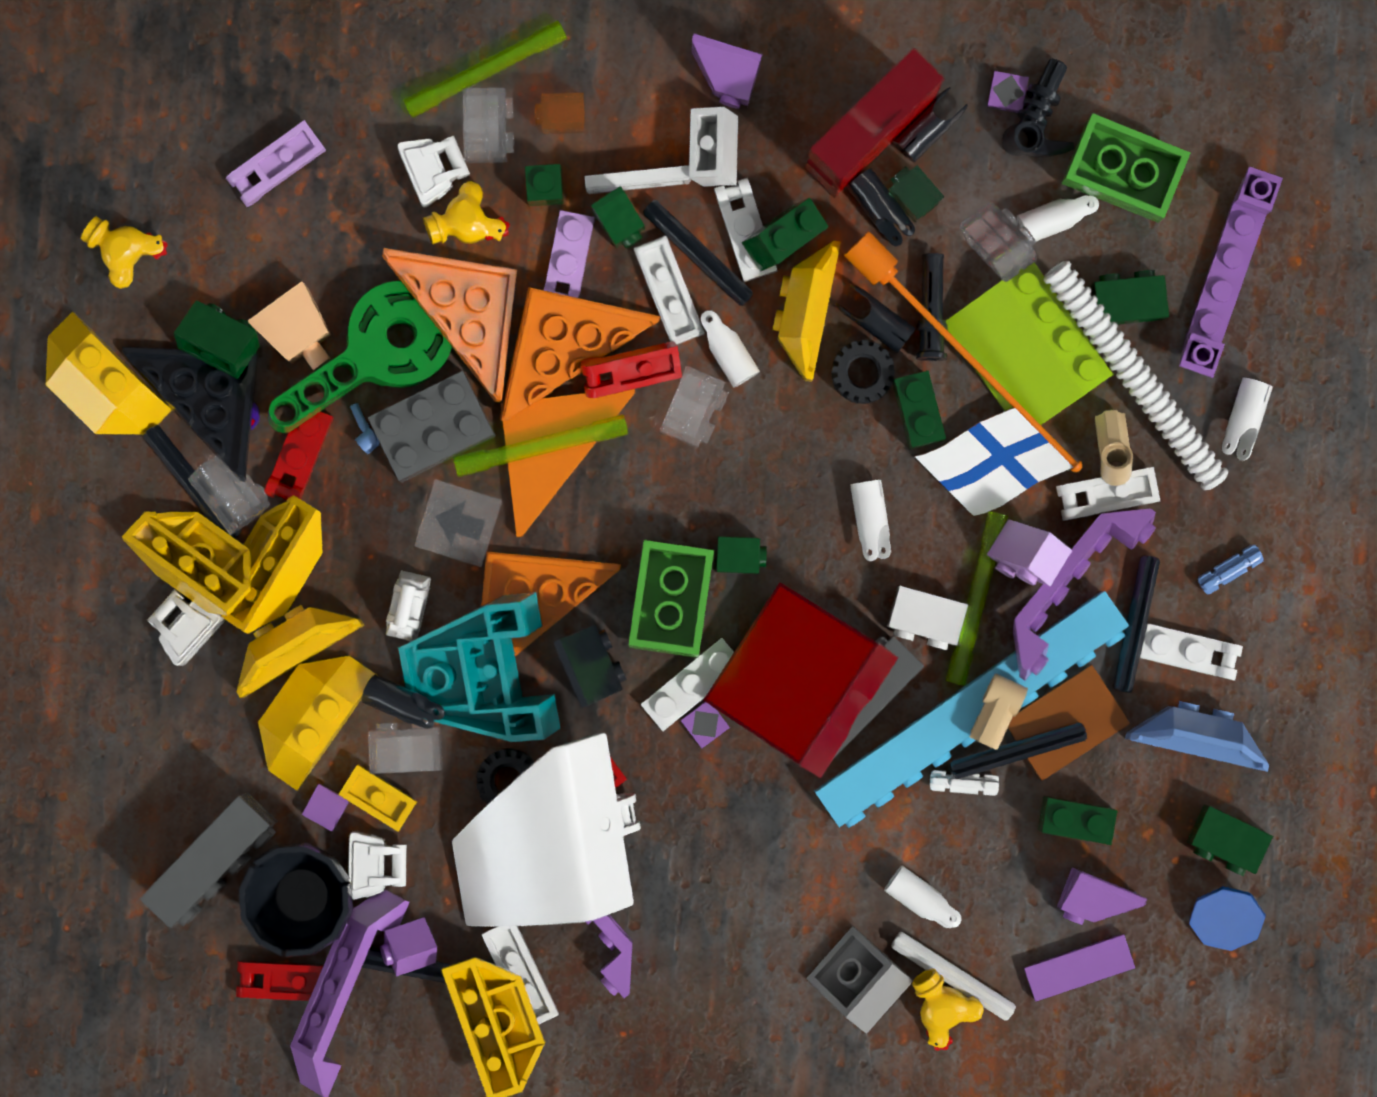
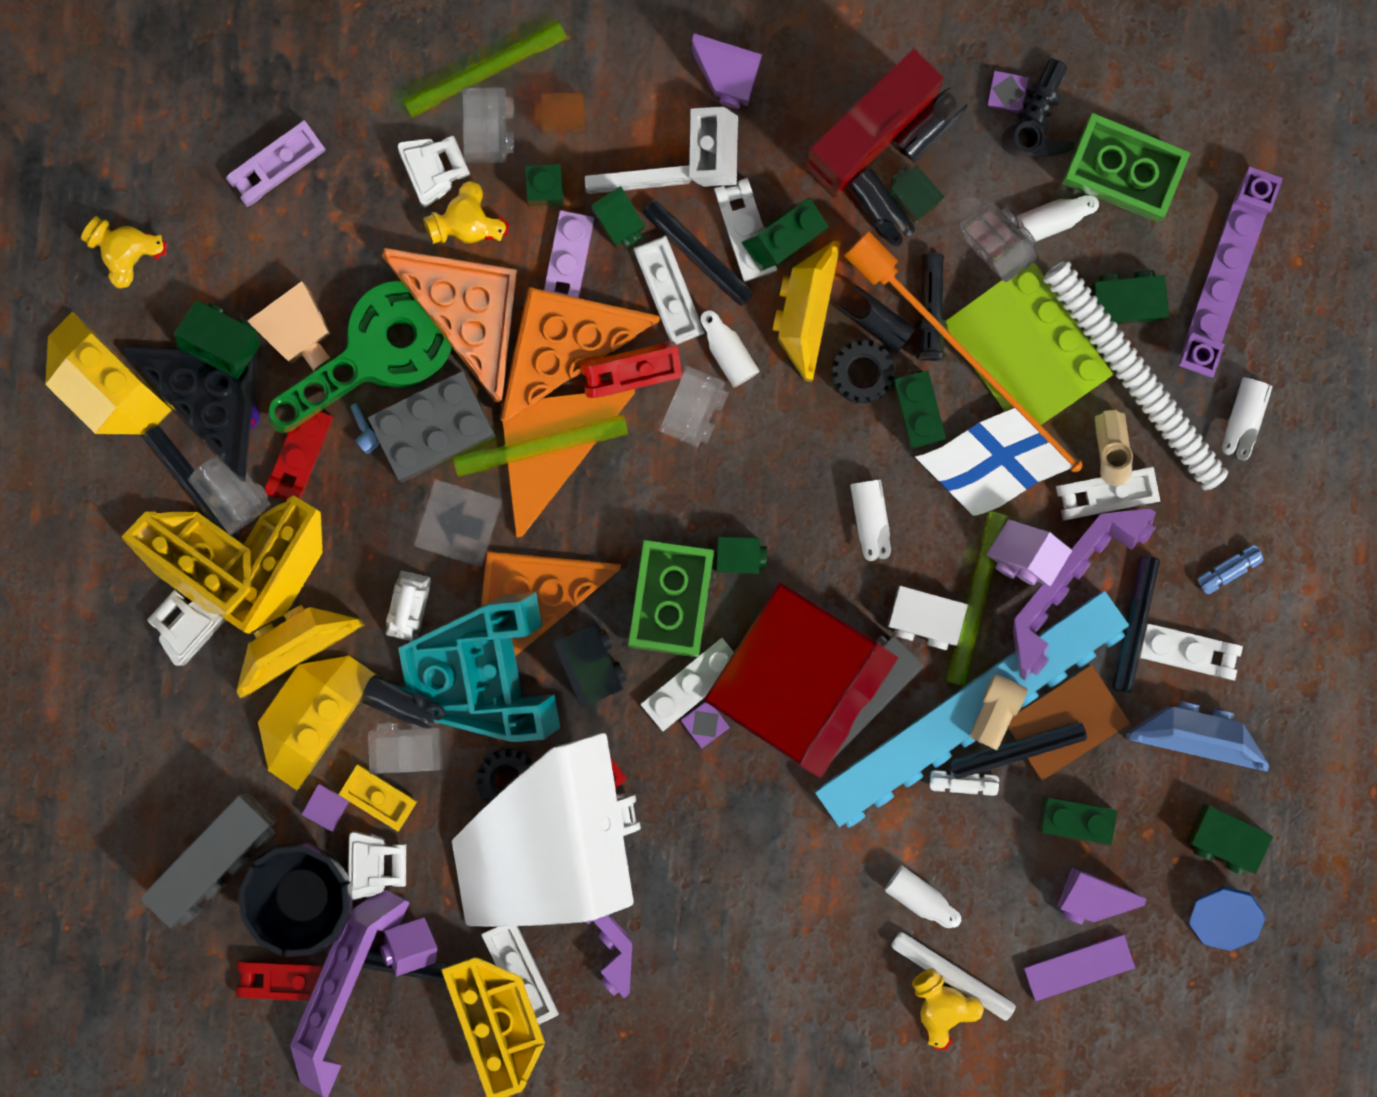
light grey slope [806,926,913,1034] -> none

